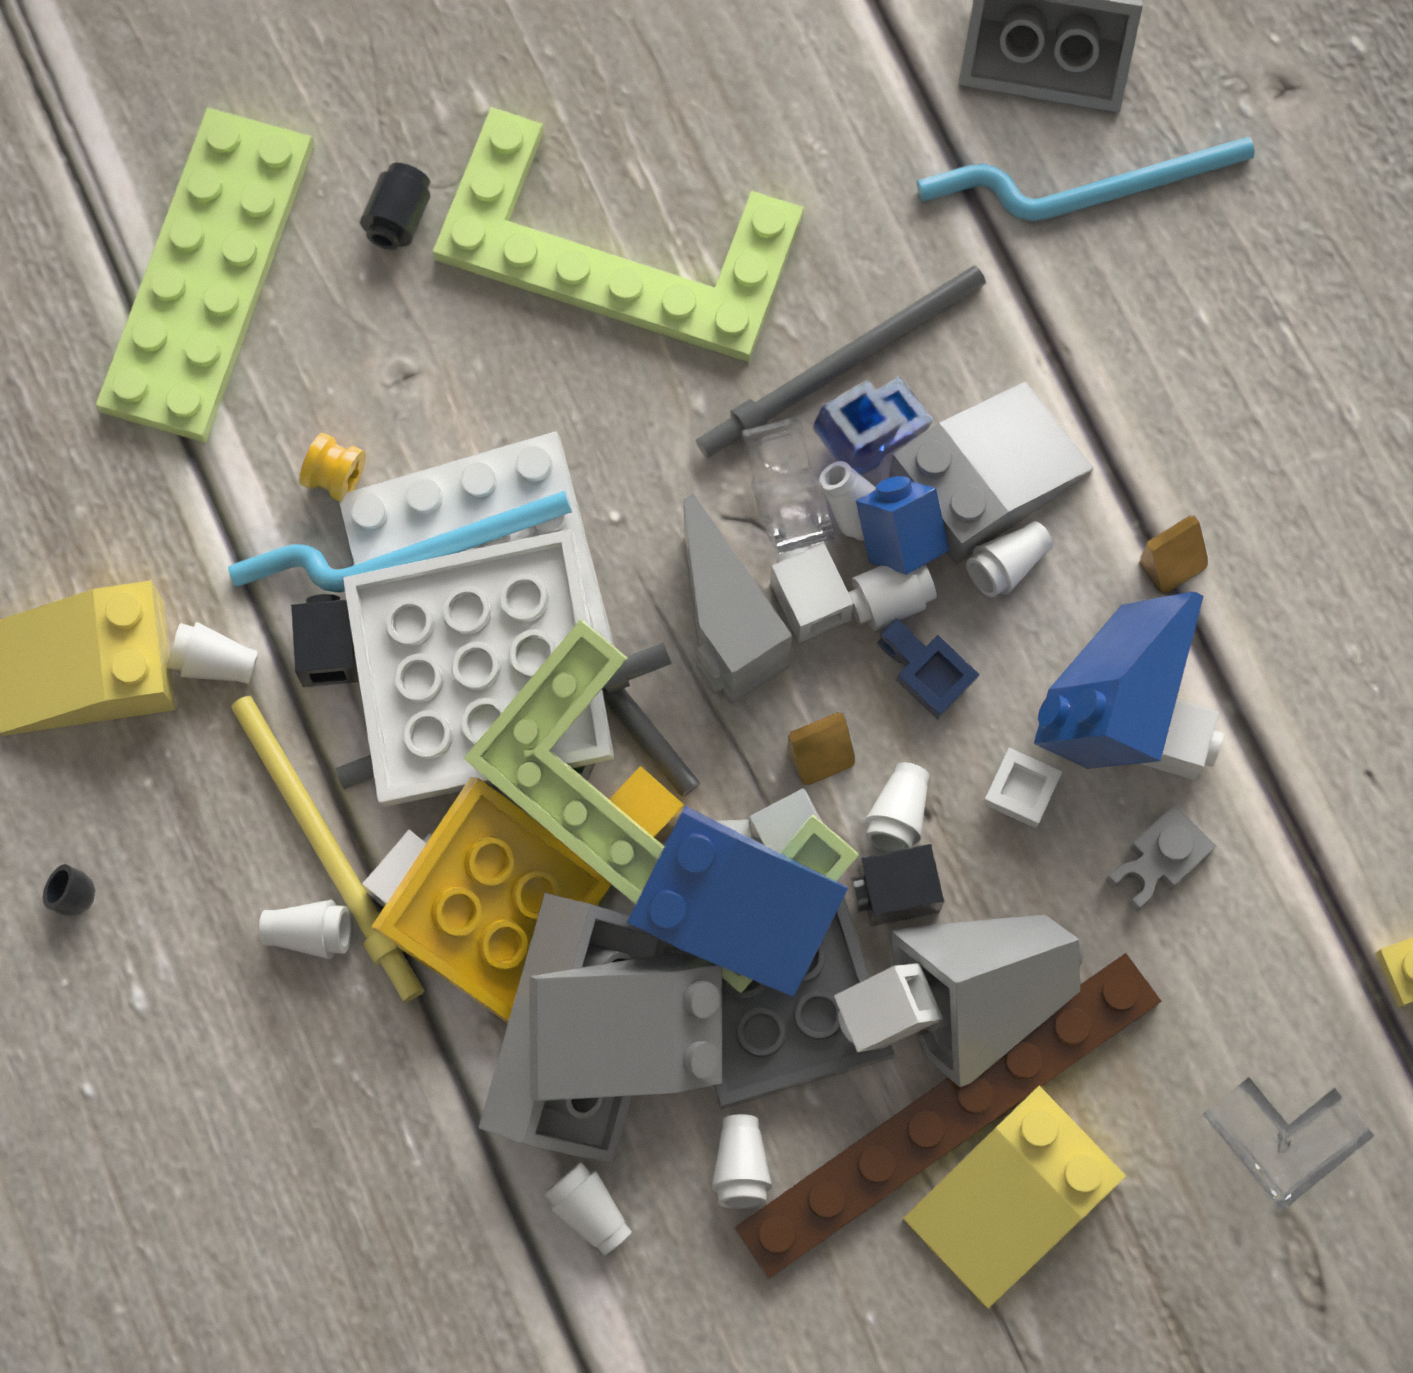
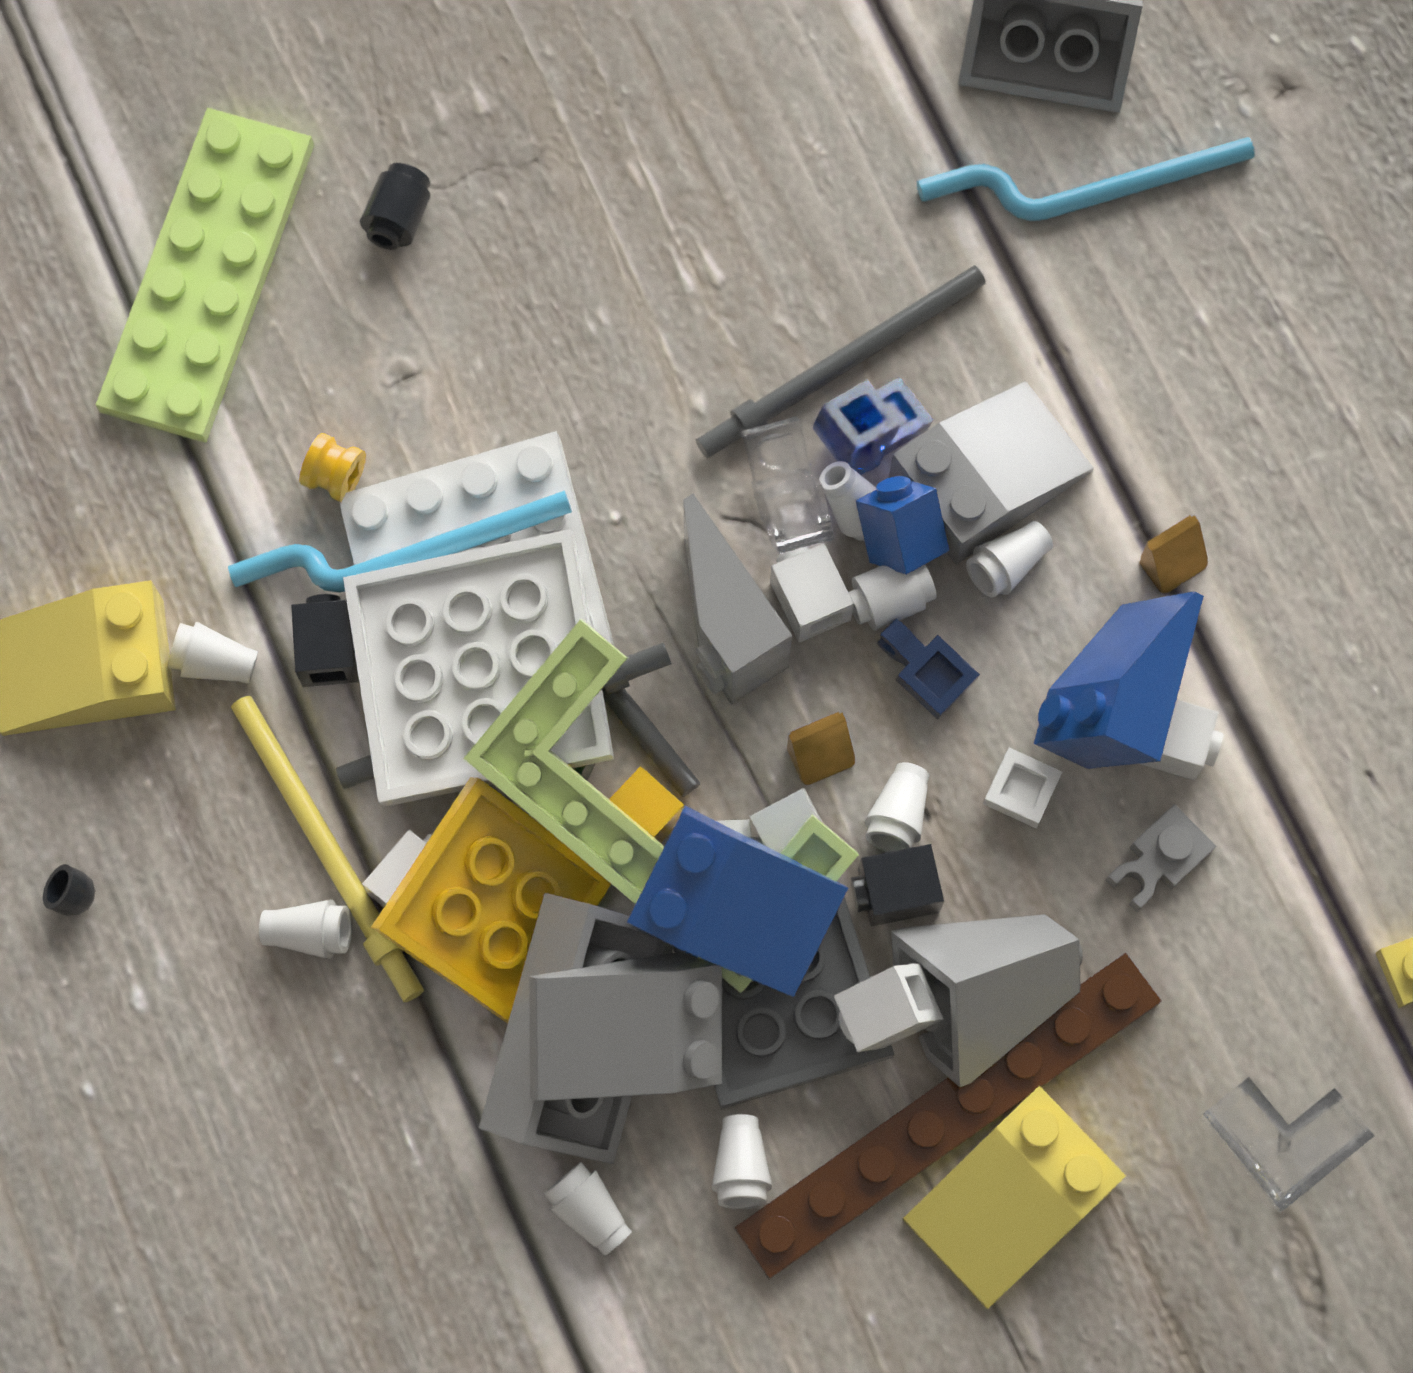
yellowish green plate [433,107,804,363] -> none

